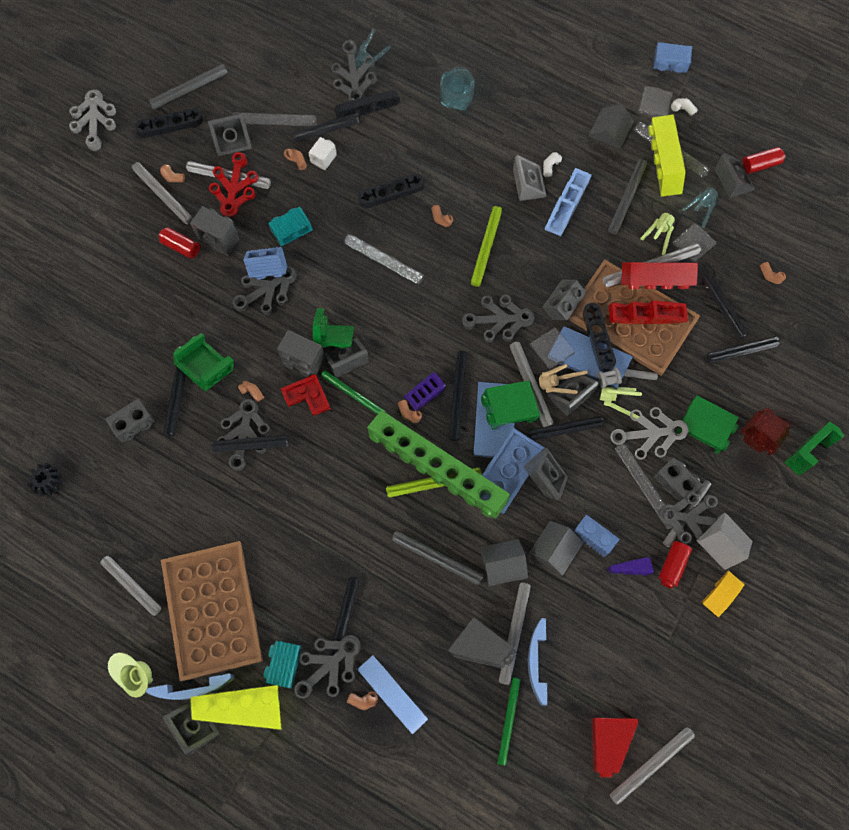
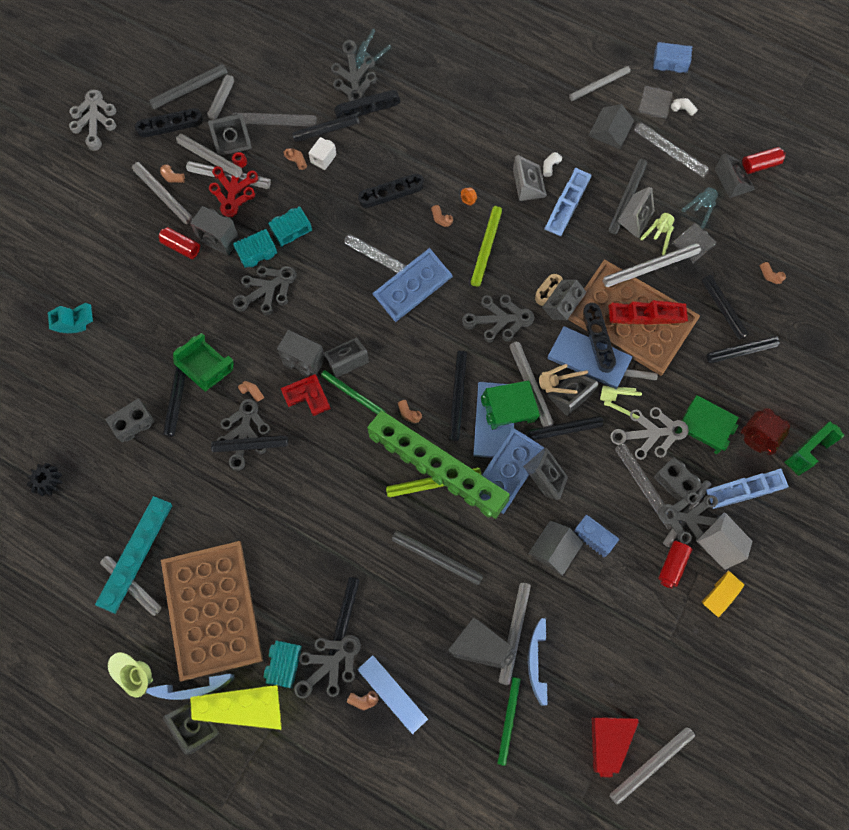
medium blue brick [243,247,287,279] -> none
green bracket [312,308,354,348] -> none
dark purple slope [404,372,446,411] -> none
clear light blue brick [440,67,475,110] -> none
dark grey slope [480,539,528,587] -> none
clear piece [530,328,575,369] -> none
light grey bush [597,368,622,389] -> none
dark purple slope [607,557,654,576] -> none
red brick [621,262,698,289] -> none
neon yellow wedge [648,114,685,197] -> none
none -> teal brick [48,303,93,333]
none -> teal plate [95,496,172,614]
none -> light grey axle [176,134,243,178]
none -> light grey axle [207,75,234,120]
none -> teal brick [233,229,277,268]
none -> medium blue tile [372,248,453,322]
none -> orange plate [461,187,477,205]
none -> tan beam [535,274,563,306]
none -> light grey bar [569,66,630,101]
none -> light grey slope [618,187,655,238]
none -> light blue slope [706,469,789,509]

